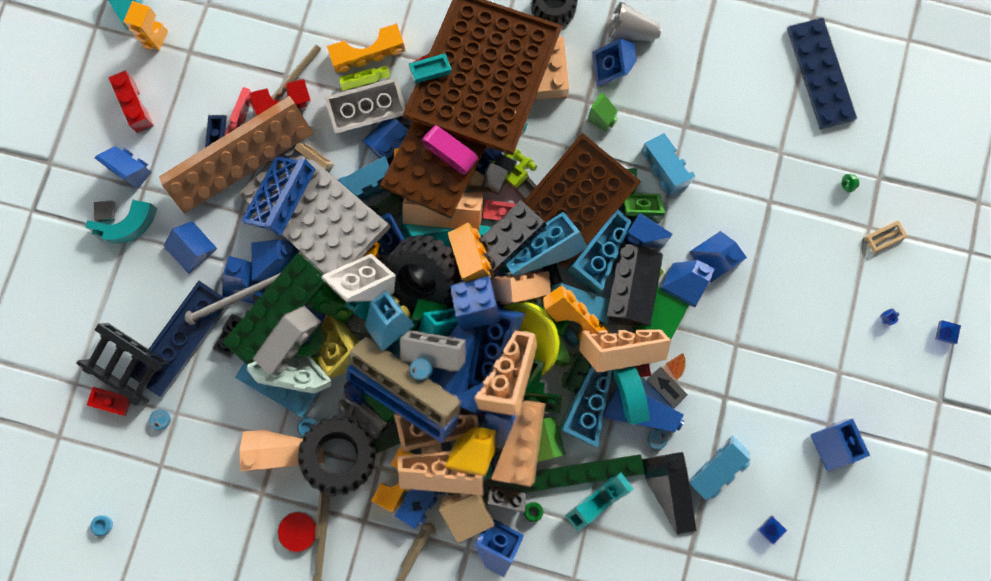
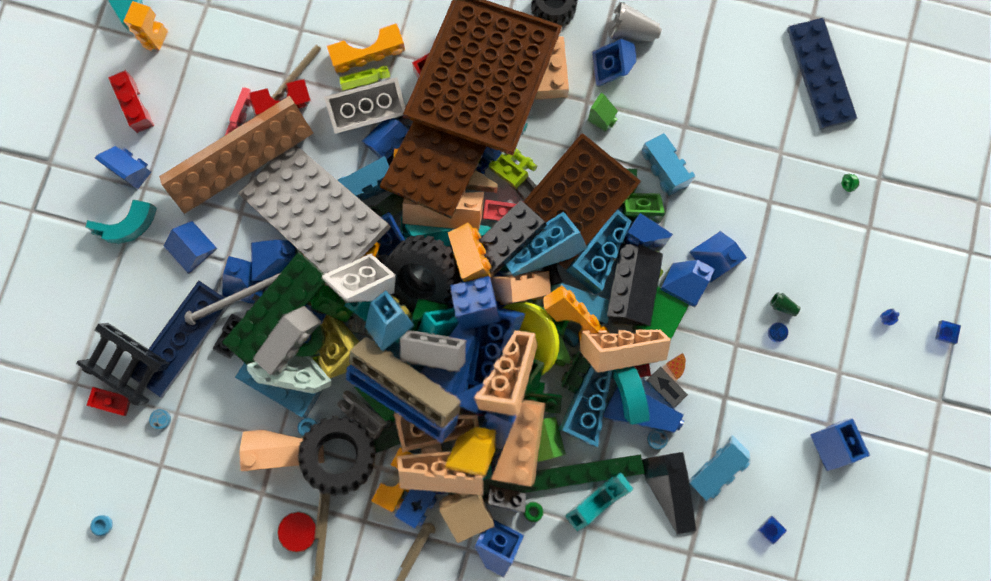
dark grey tile [94,200,115,222] -> none
dark blue slope [205,115,227,148] -> none
blue fence [241,156,316,235] -> none
tan tile [295,143,334,170] -> none
clear blue plate [344,380,365,406] -> none
teal tile [409,53,452,84] -> none
dark azure tile [410,359,432,380] -> none
dark pink beam [421,125,478,175] -> none
black slope [482,153,517,195] -> none
tan tile [863,220,908,254] -> none
none -> clear blue tile [768,322,789,342]
none -> dark green cone [770,292,801,317]

